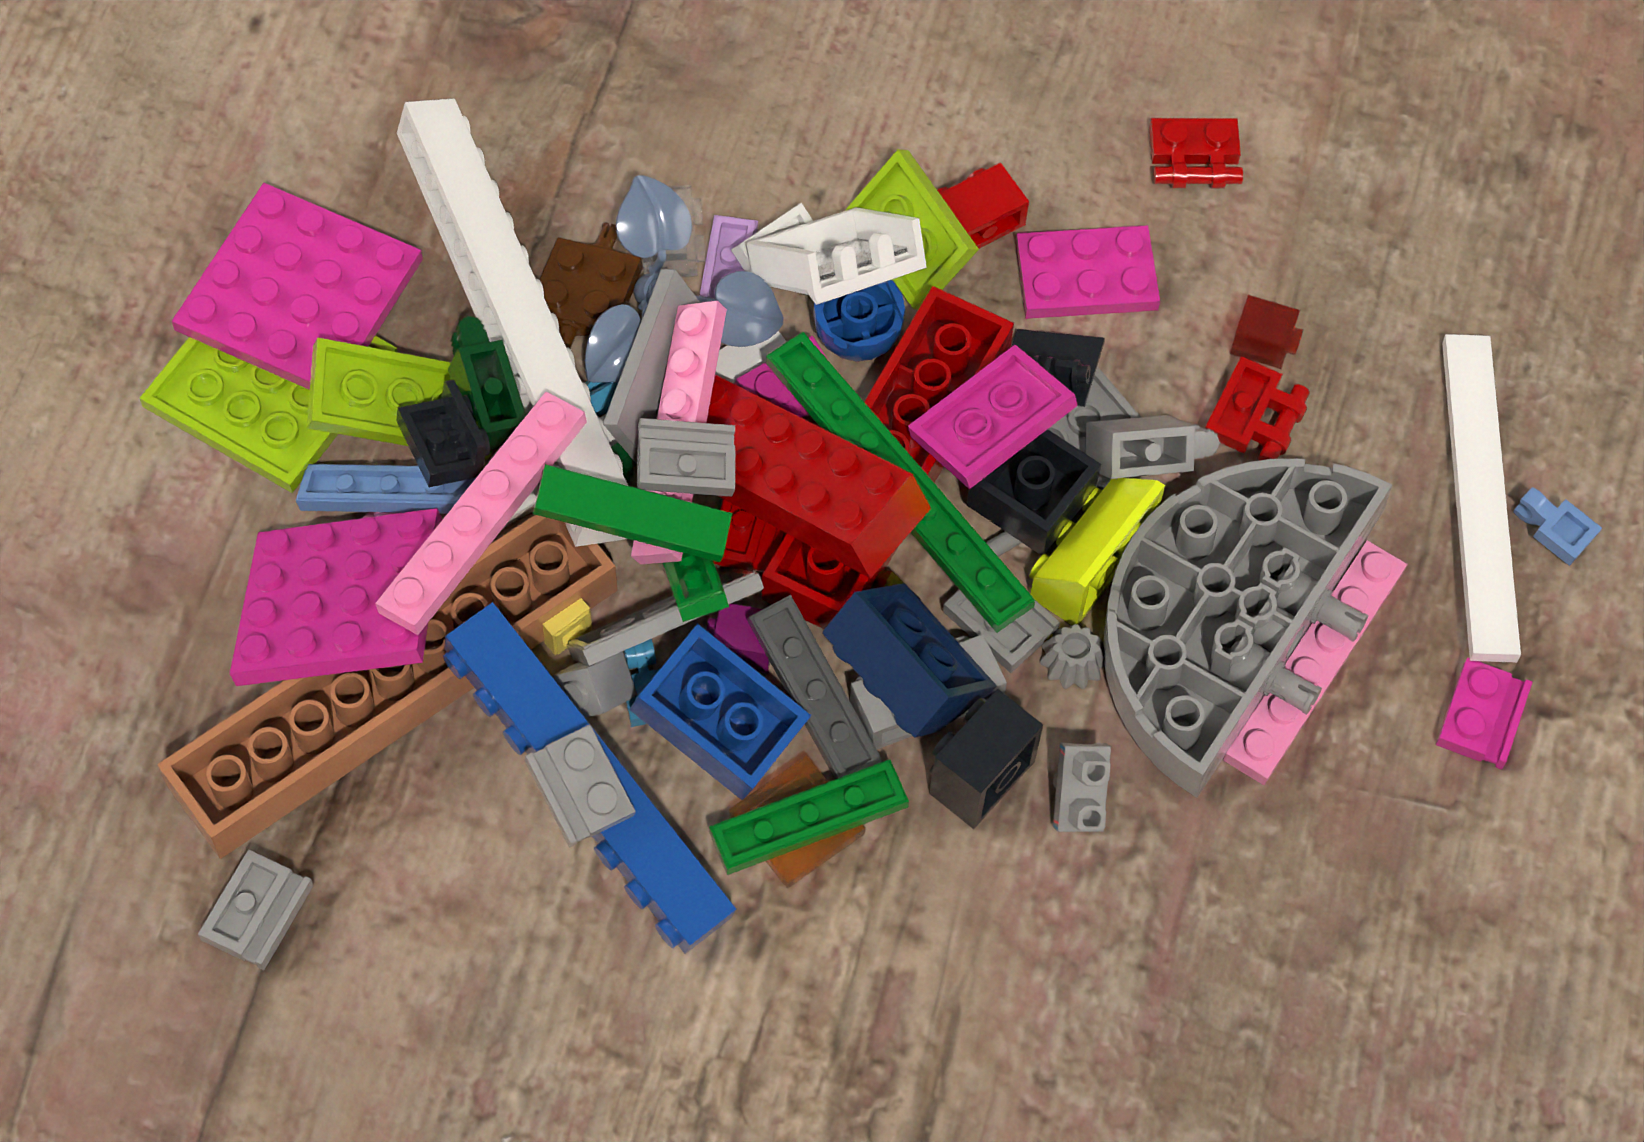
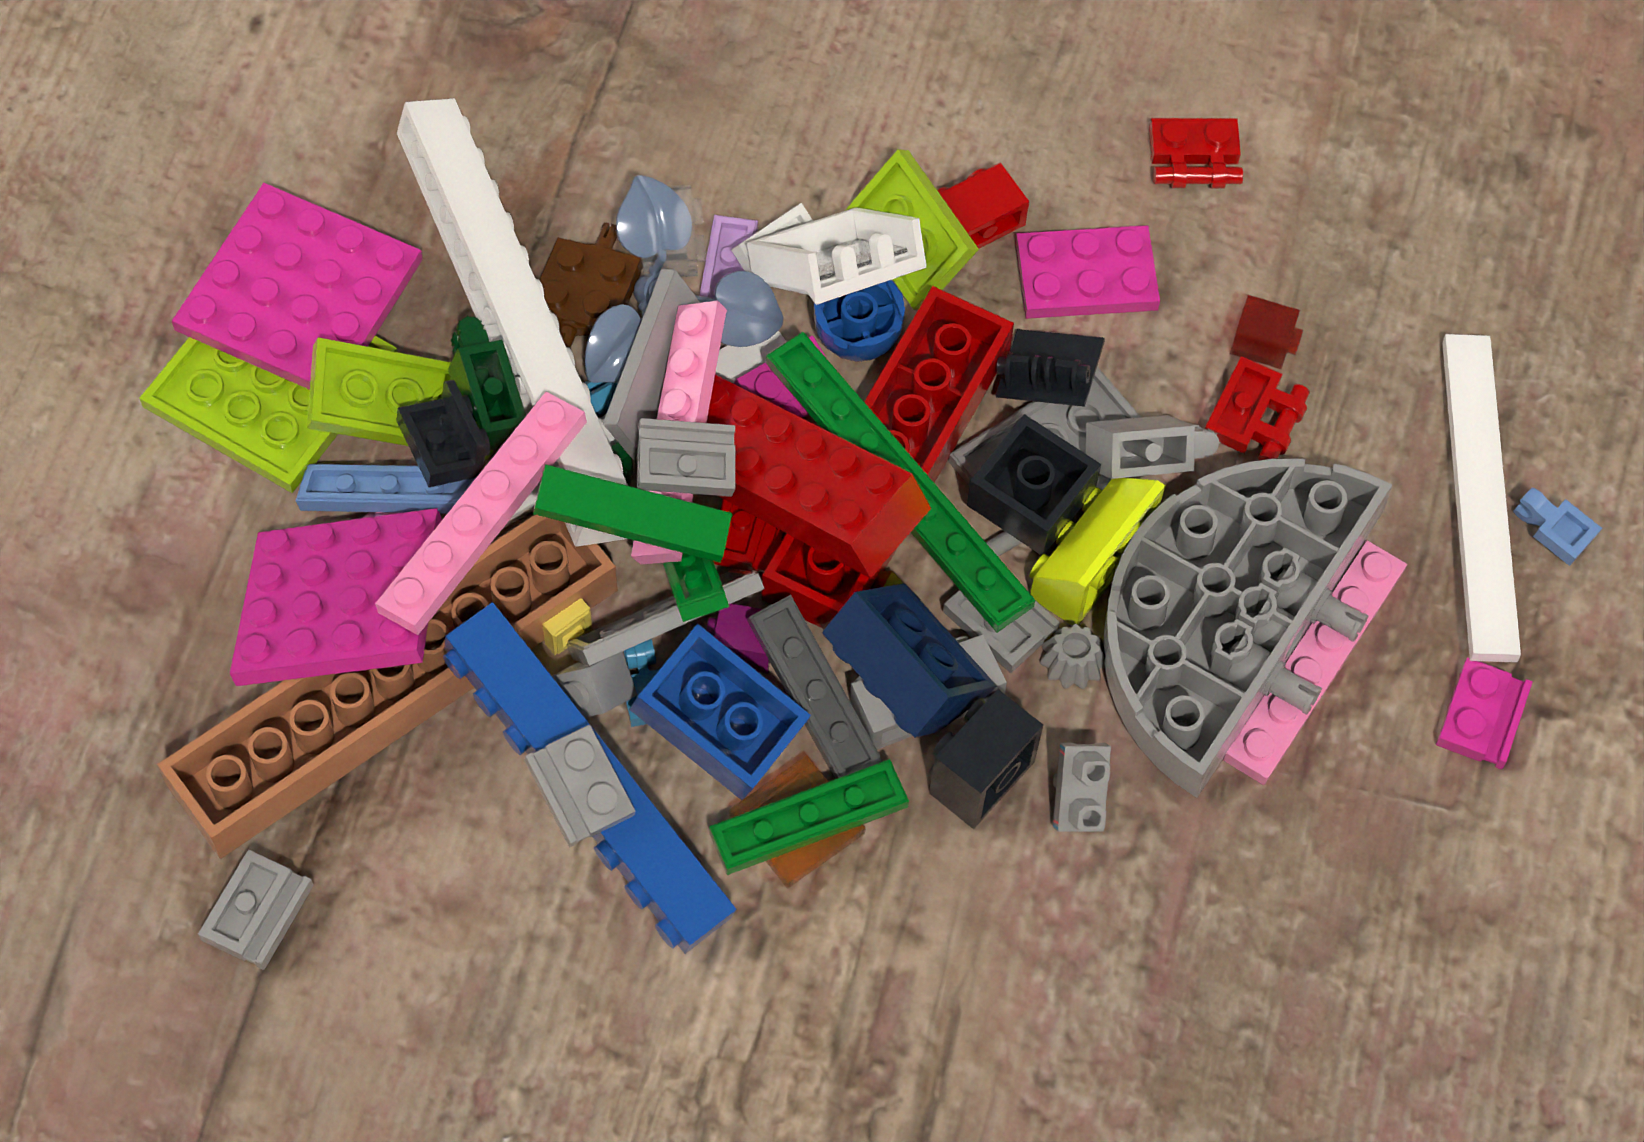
dark pink plate [908,345,1078,489] -> none

